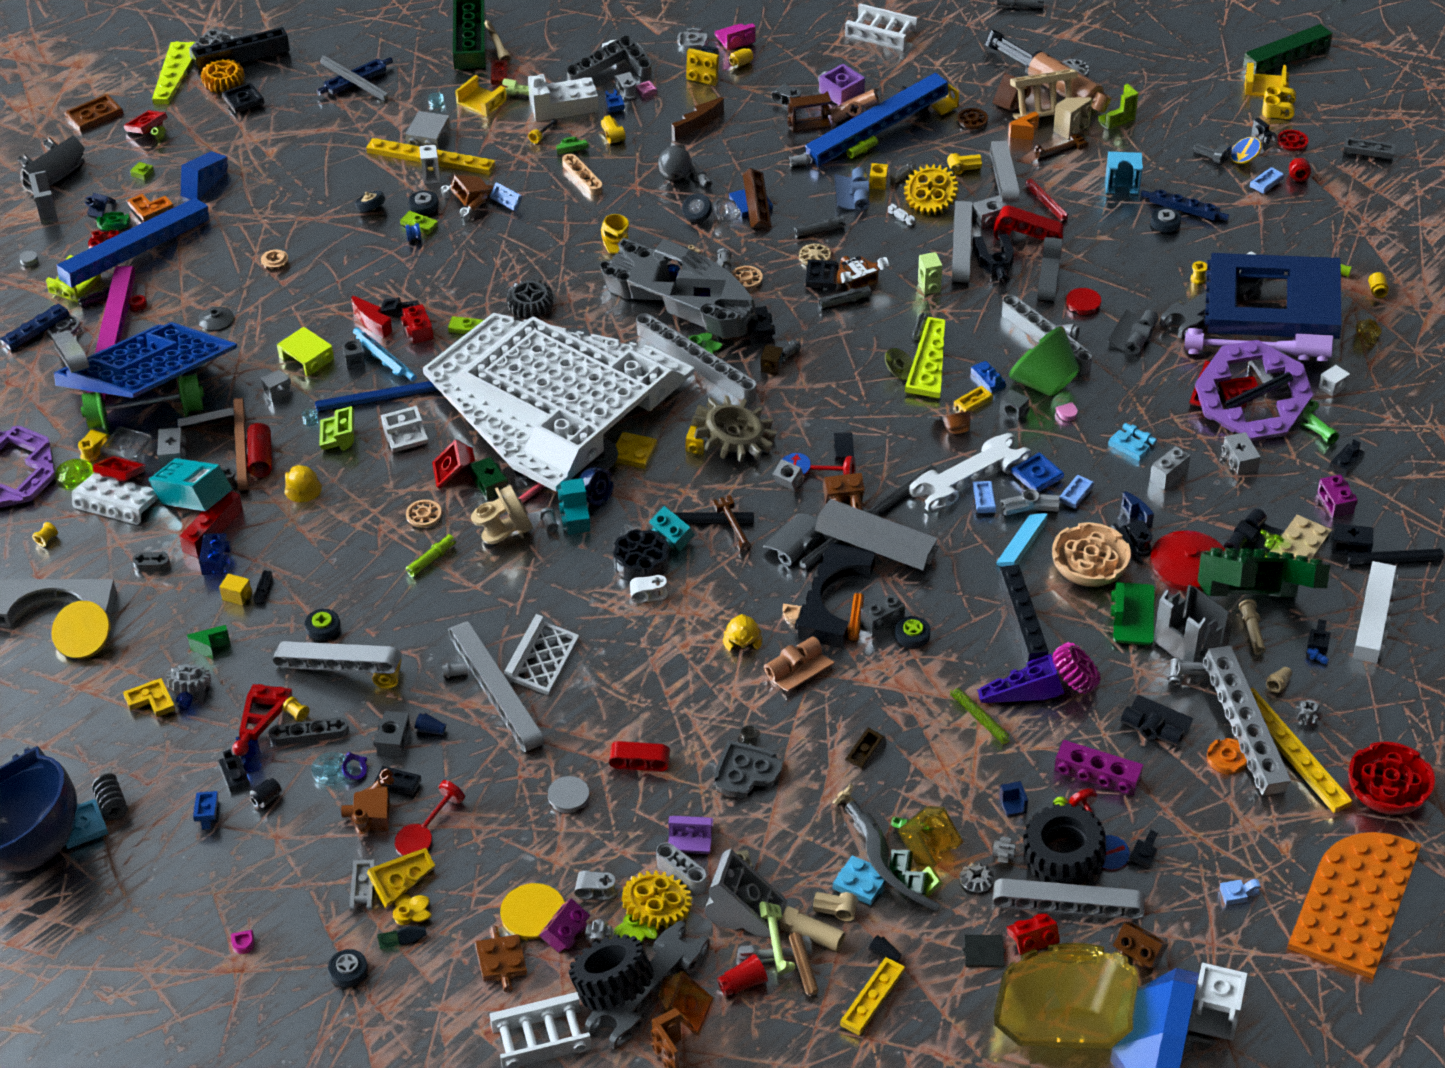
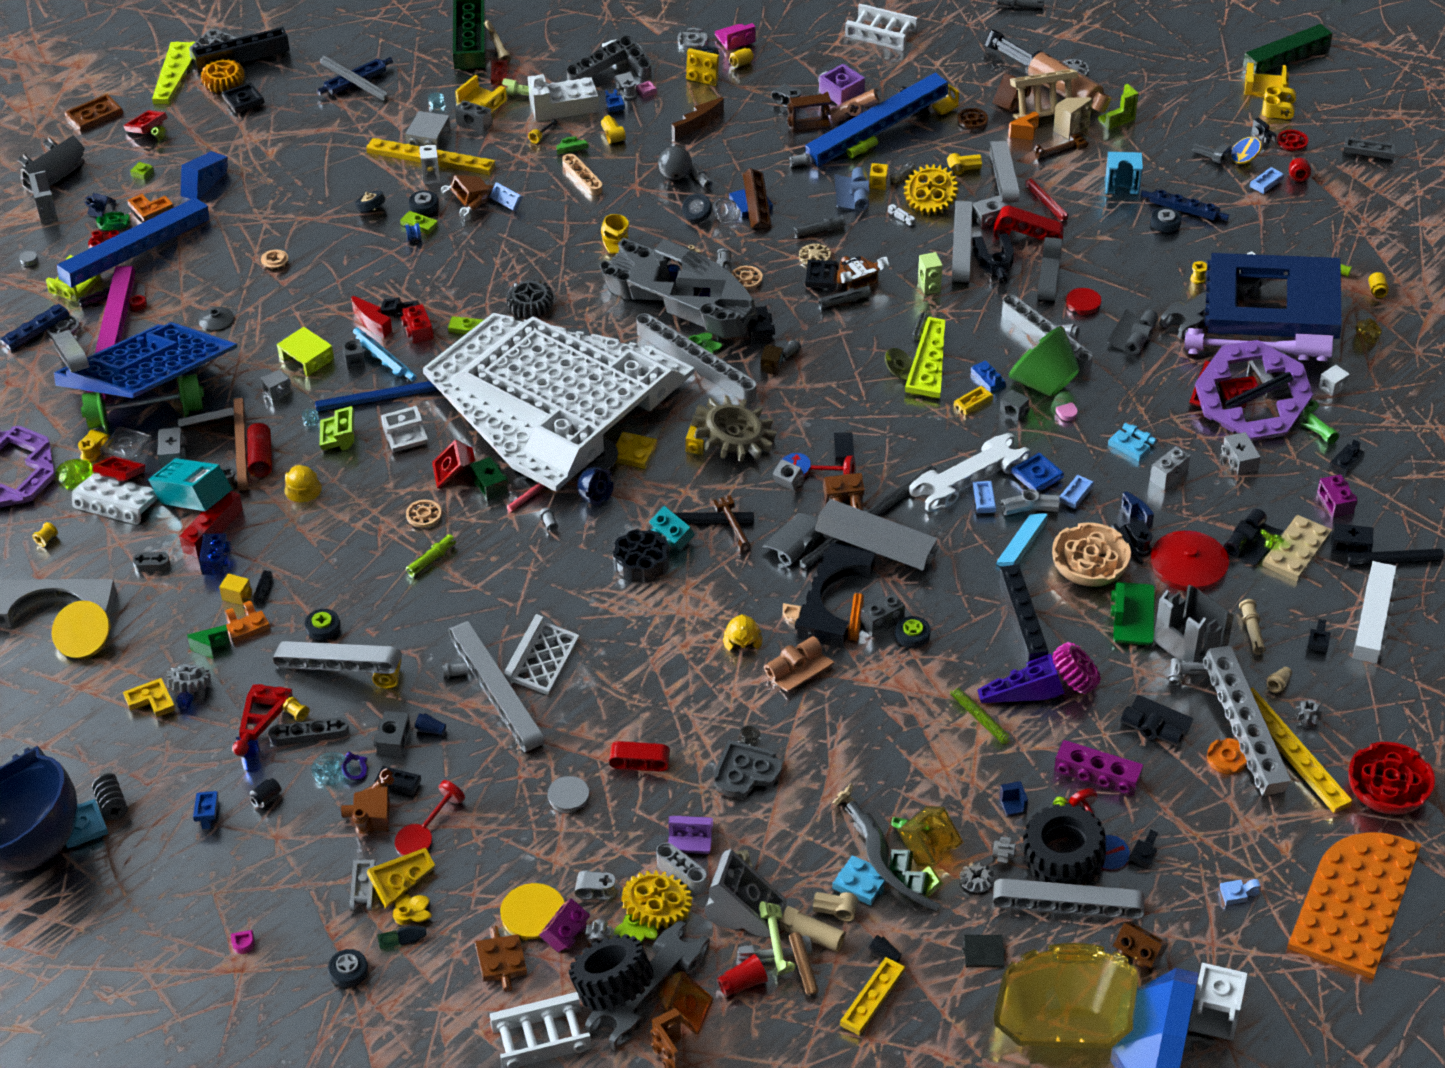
black plate [218,749,250,792] -> none
tan piece [471,485,534,544] -> none
teal brick [558,478,591,535] -> none
white piece [630,575,668,603] -> none
dark brown slope [845,727,887,770] -> none
dark orange piece [932,411,974,434] -> none
red bracket [1006,914,1060,955] -> none
dark green wedge [1198,548,1330,597] -> none
blue piece [1306,648,1329,665] -> none
none -> orange plate [225,601,270,643]
none -> dark grey brick [455,100,492,133]

